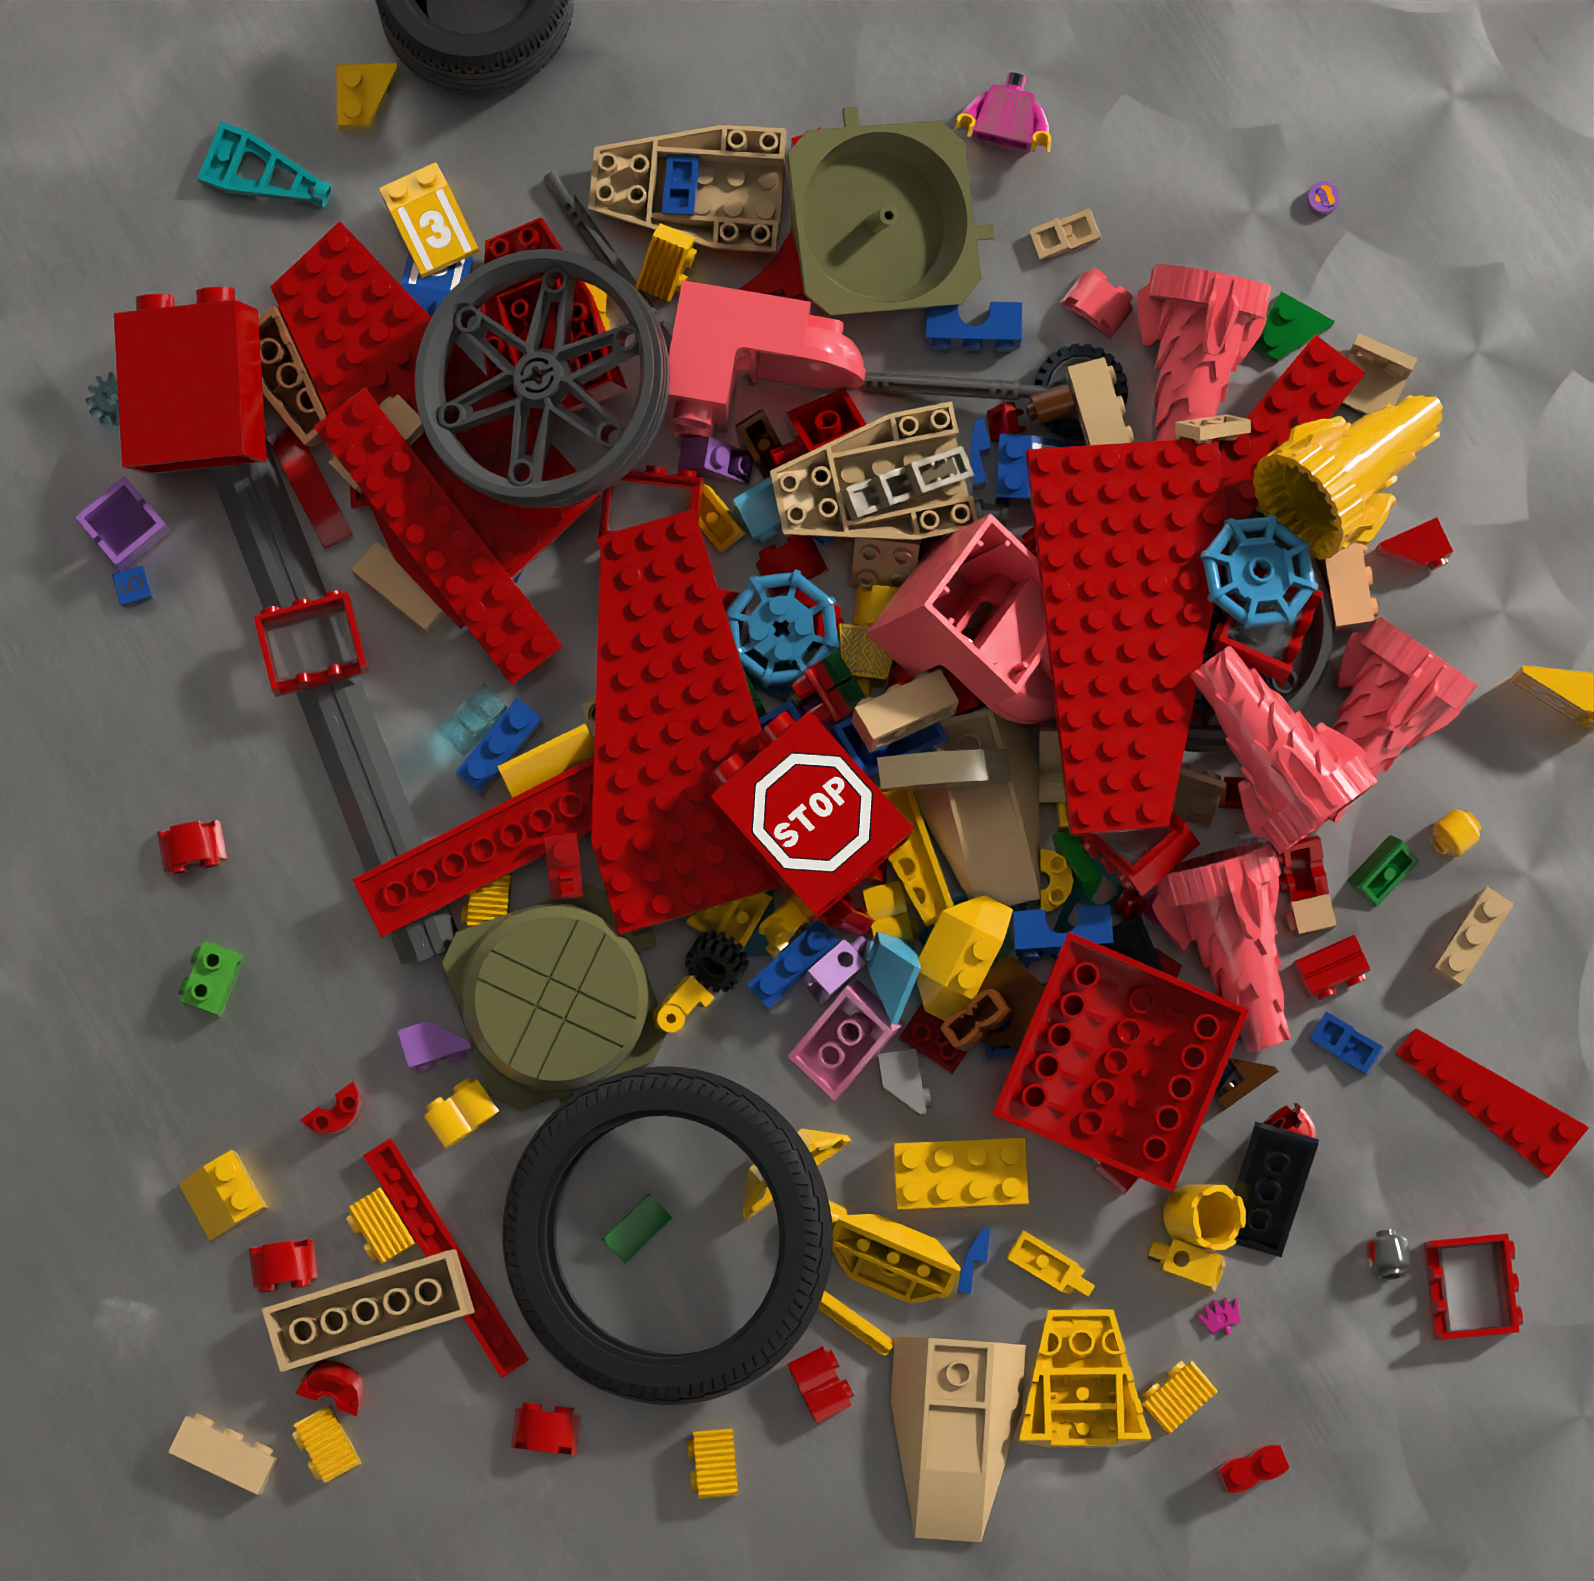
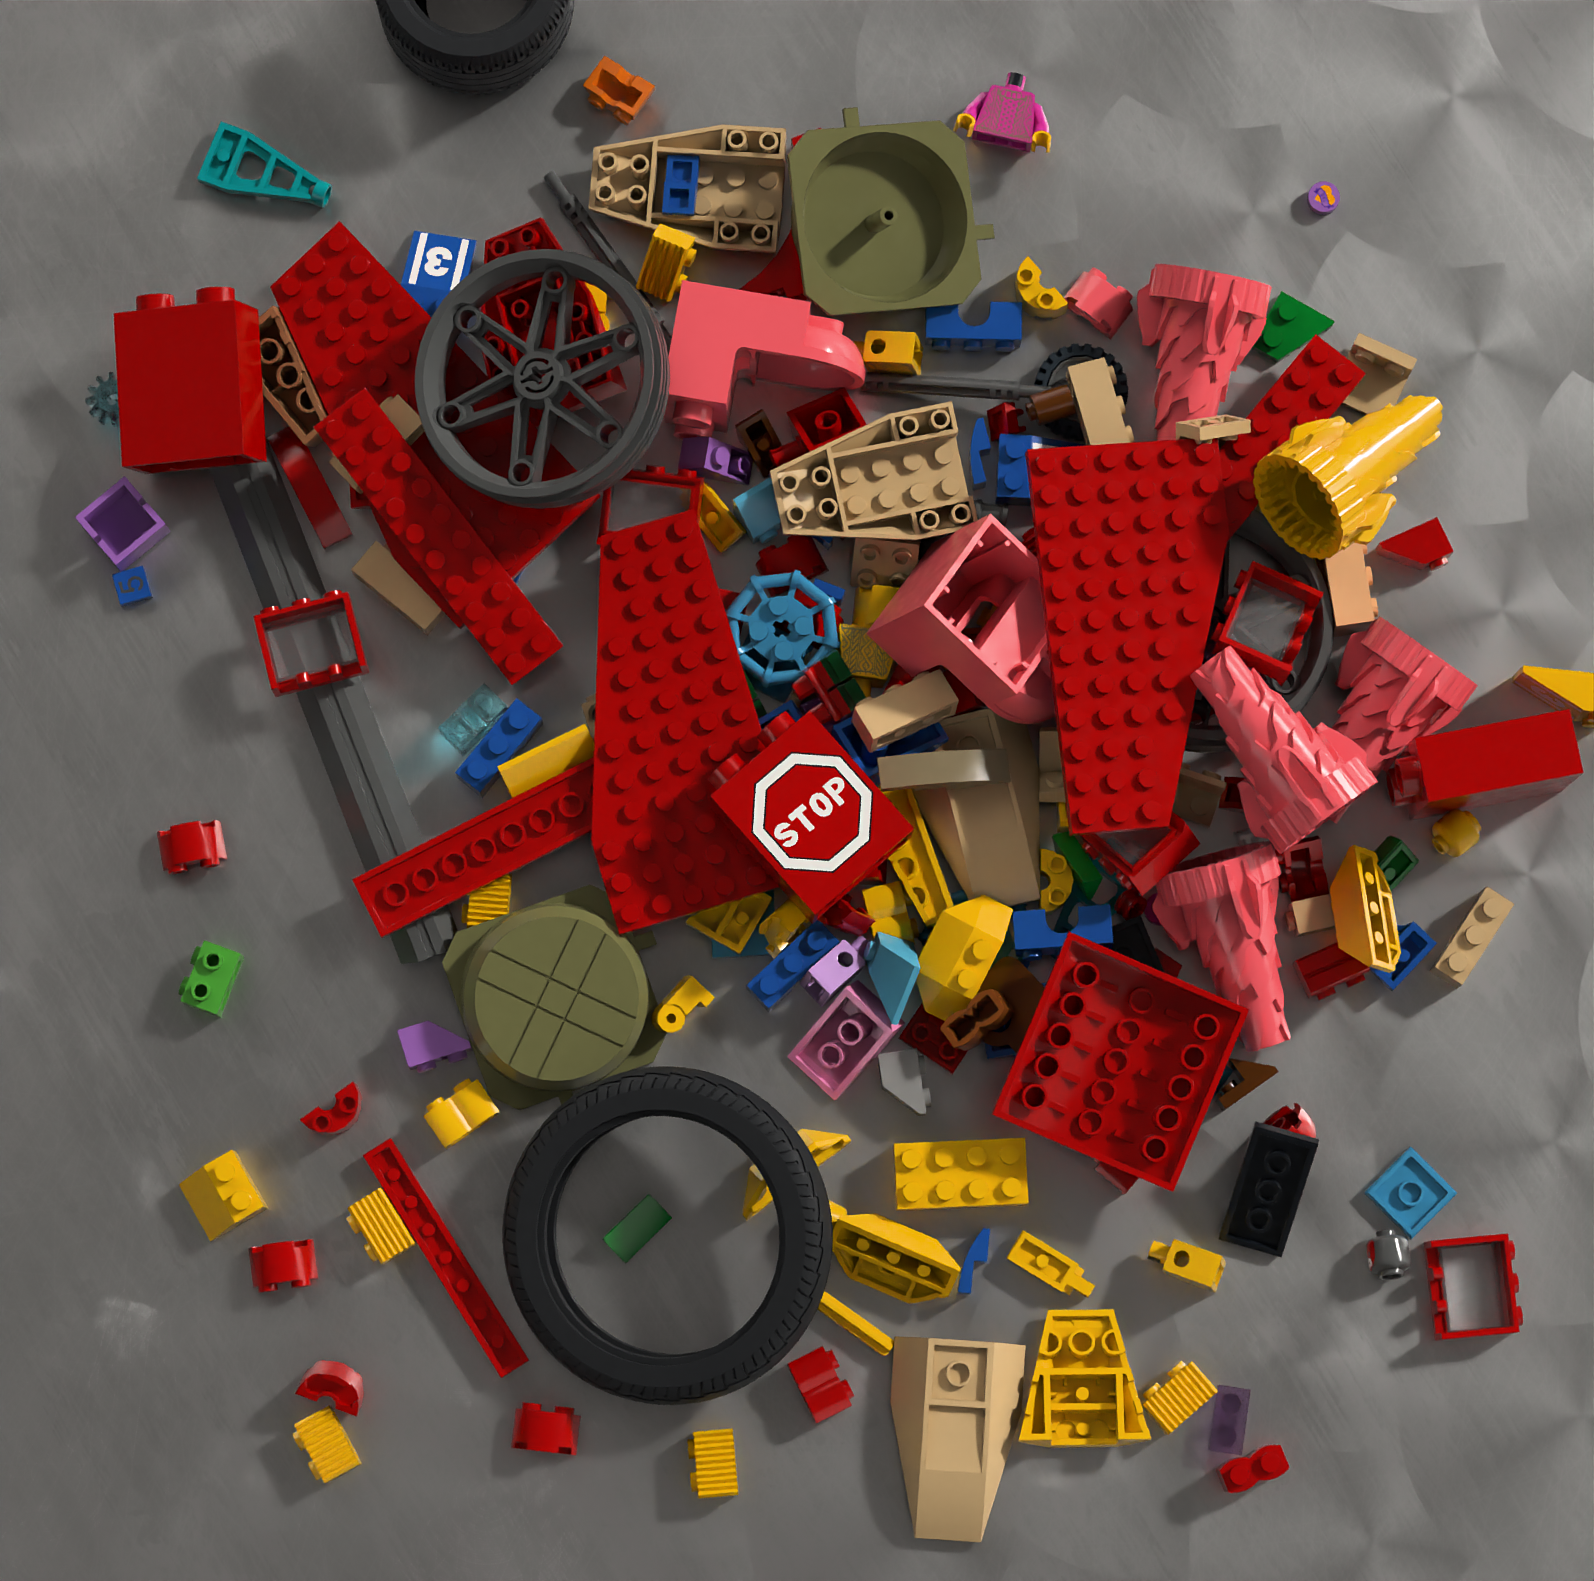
tan brick [168,1413,278,1495] -> none
tan brick [262,1250,475,1373] -> none
yellow wing [336,63,398,129] -> none
yellow slope [379,162,480,279] -> none
red plate [543,831,584,901] -> none
black tyre [685,930,749,993] -> none
dark tan slope [840,445,974,521] -> none
tan slope [1029,208,1102,260] -> none
yellow cylinder [1163,1184,1246,1250] -> none
dark pink piece [1197,1298,1241,1335] -> none
dark azure plate [1200,514,1318,630] -> none
blue slope [1309,1011,1384,1076] -> none
red wing [1395,1028,1589,1178] -> none
none -> orange cylinder [583,56,655,125]
none -> blue tile [813,578,845,607]
none -> yellow torso [853,330,924,375]
none -> yellow cylinder [1015,256,1068,319]
none -> clear purple plate [1208,1385,1251,1455]
none -> yellow wedge [1330,845,1401,973]
none -> dark azure tile [1364,1147,1457,1240]
none -> blue slope [1370,921,1437,991]
none -> red brick [1386,709,1584,821]

